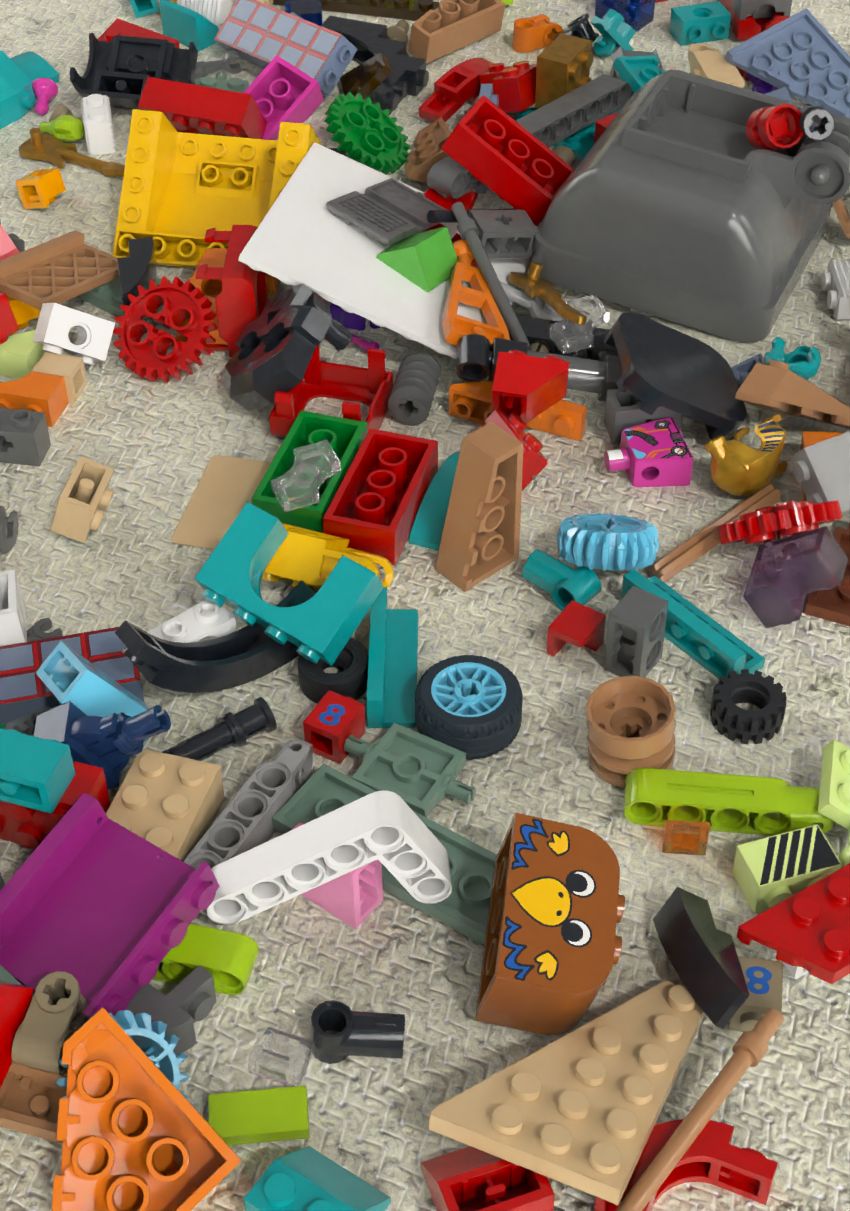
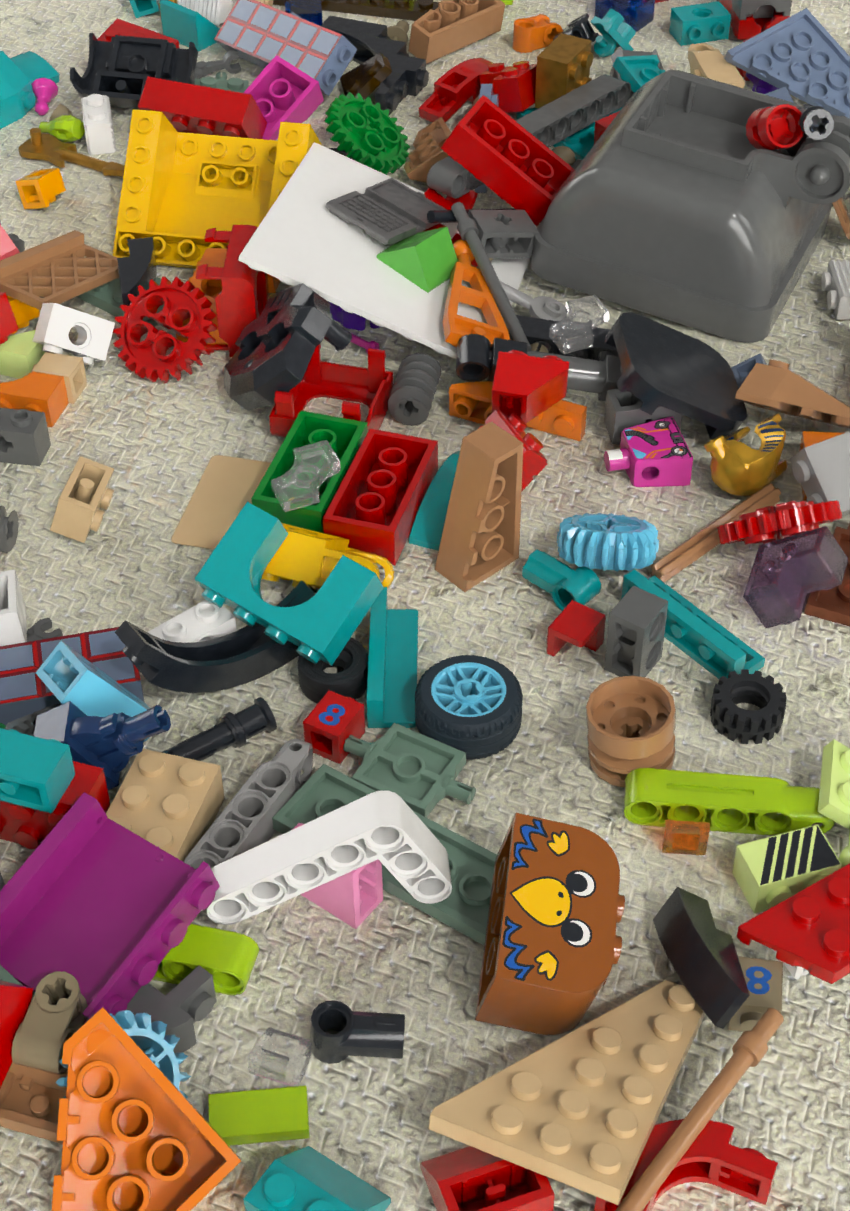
pearl gold piece [508,261,587,325] -> none
teal hair [764,337,821,380] -> none

